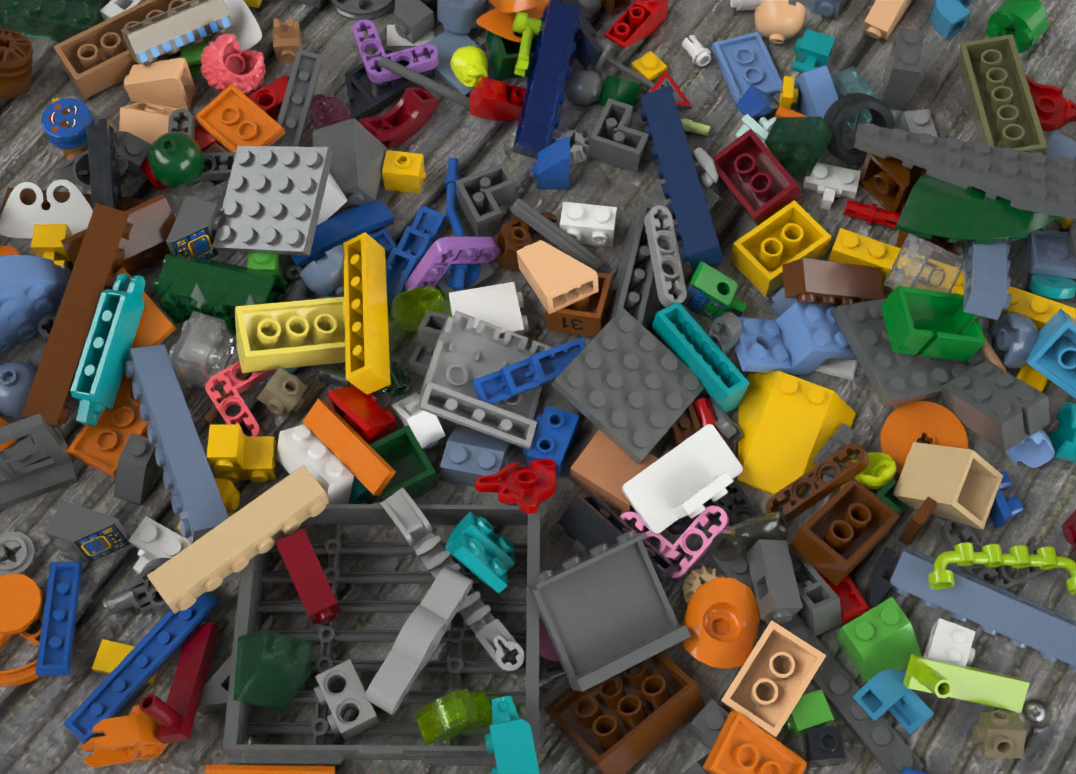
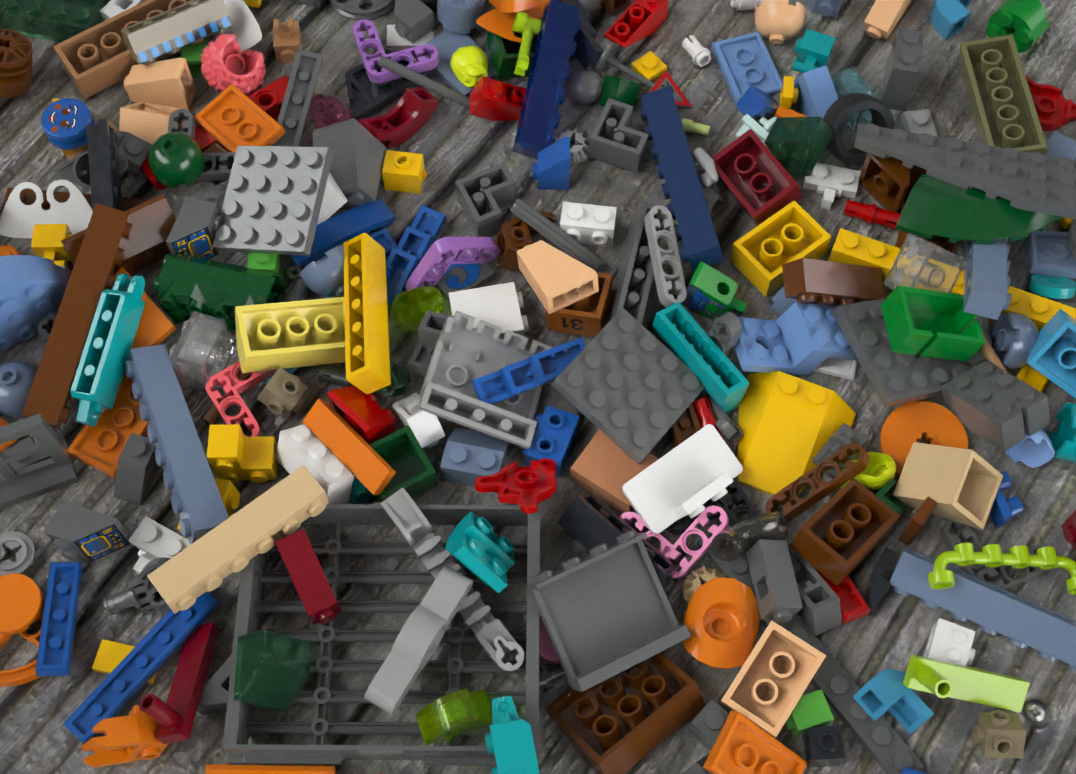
light grey brick [314,659,379,740] -> none
blue bar [444,157,467,292] -> none
bright green slope [835,597,922,683] -> none

